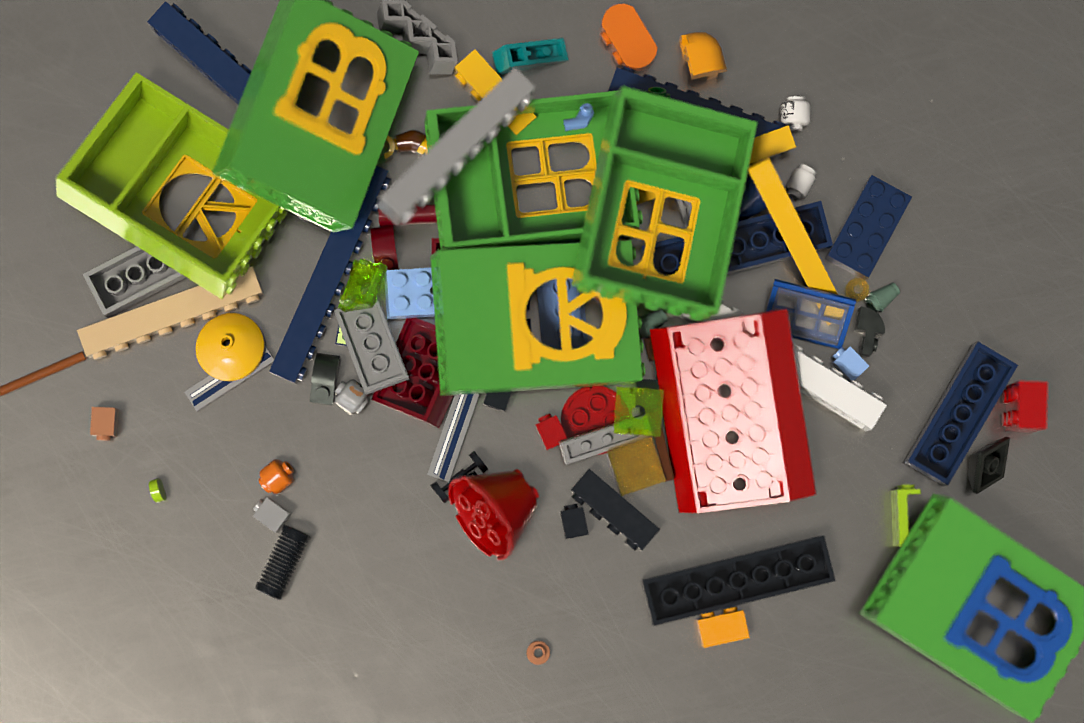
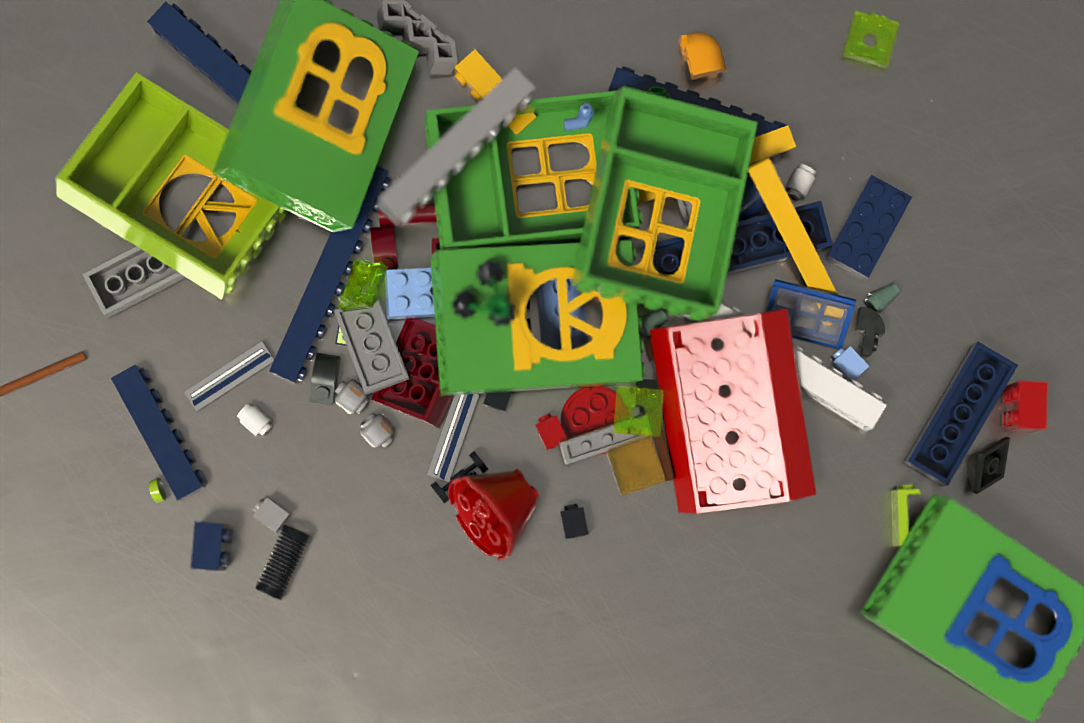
tan brick [77,266,264,360] -> none
nougat brick [90,407,119,441] -> none
yellow dish [196,313,265,381] -> none
orange head [259,459,294,494] -> none
reddish brown piece [384,130,428,159] -> none
teal slope [492,38,569,74] -> none
nougat plate [527,641,550,665] -> none
black brick [571,469,660,551] -> none
orange brick [600,4,657,72] -> none
black brick [641,535,836,626] -> none
light orange brick [696,606,750,648] -> none
white head [781,96,811,131] -> none
clear yellow plate [846,278,869,301] -> none
none -> dark blue brick [111,365,205,501]
none -> dark blue brick [191,522,231,571]
none -> white brick [237,403,272,437]
none -> light grey head [360,413,395,447]
none -> black plant [451,260,515,326]
none -> clear neon green piece [843,11,900,68]

